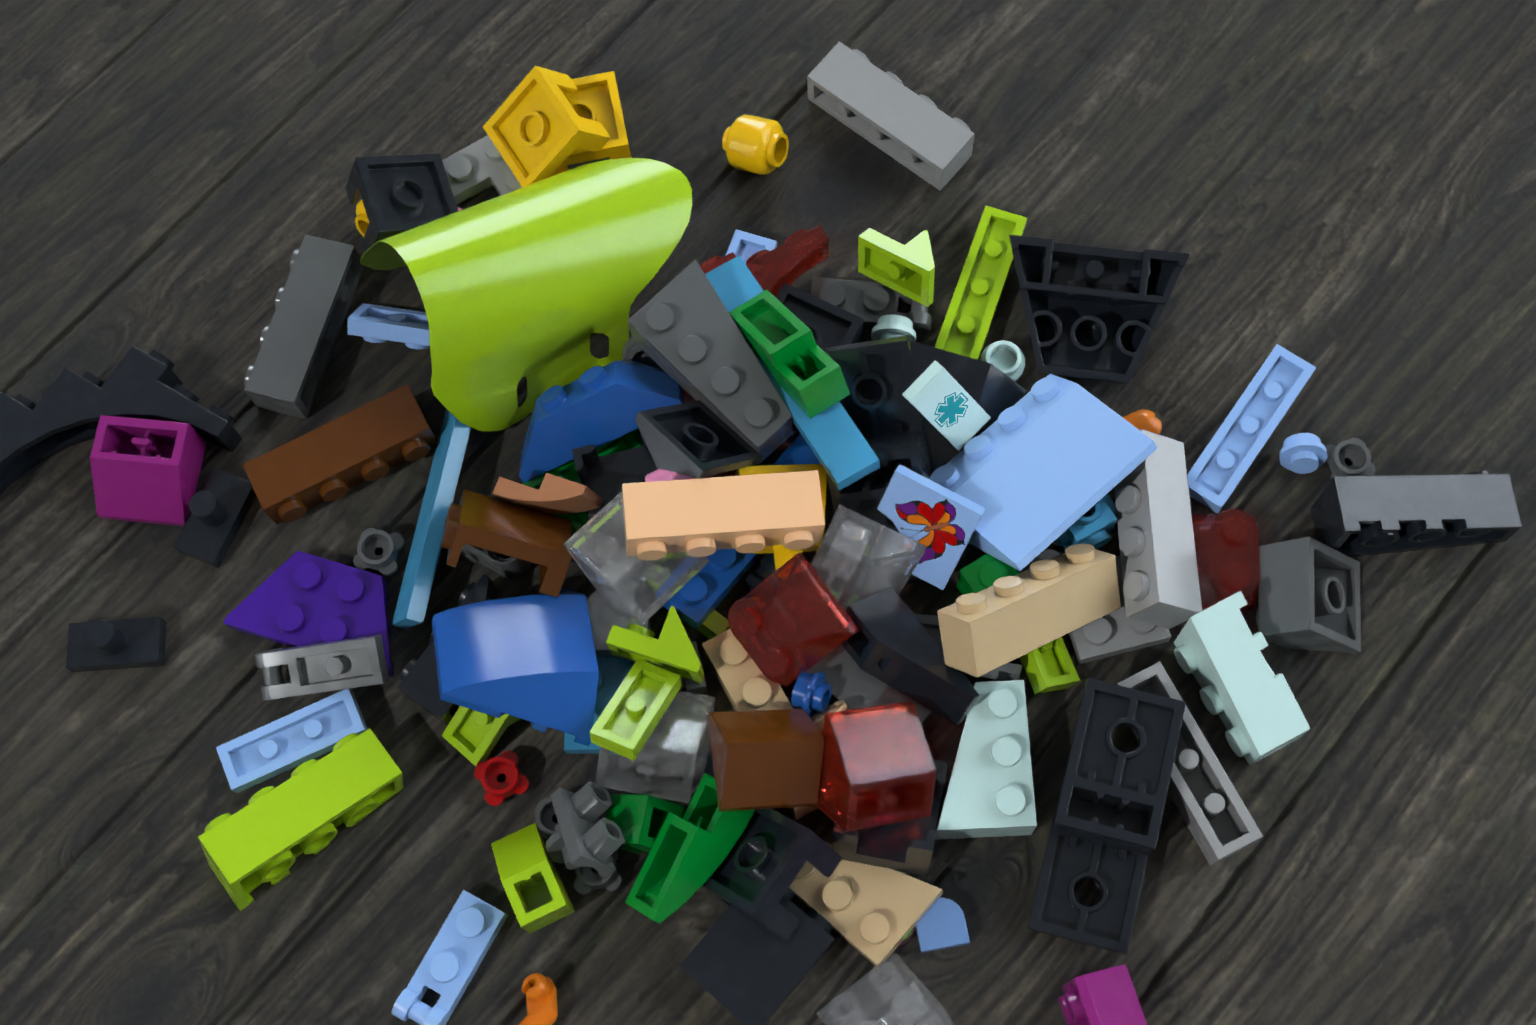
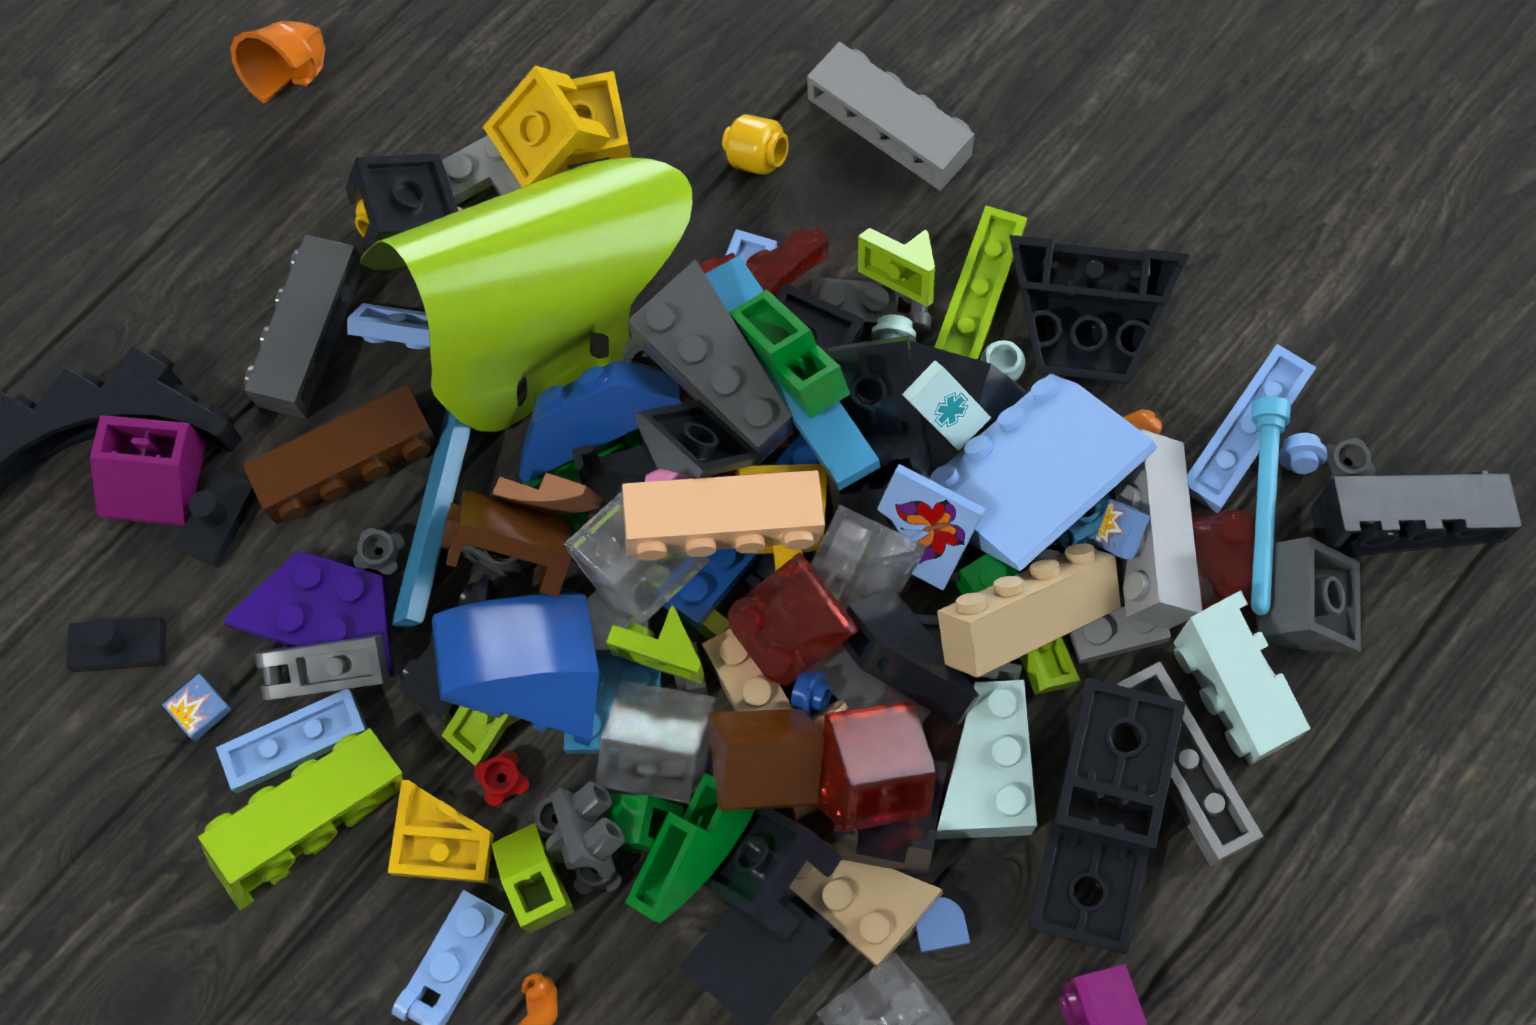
lime plate [589,658,682,761] -> none
none -> tile [162,674,232,742]
none -> orange helmet [230,21,325,103]
none -> yellow wing [388,780,494,883]
none -> medium blue tile [1093,499,1150,561]
none -> medium azure piece [1251,396,1291,615]

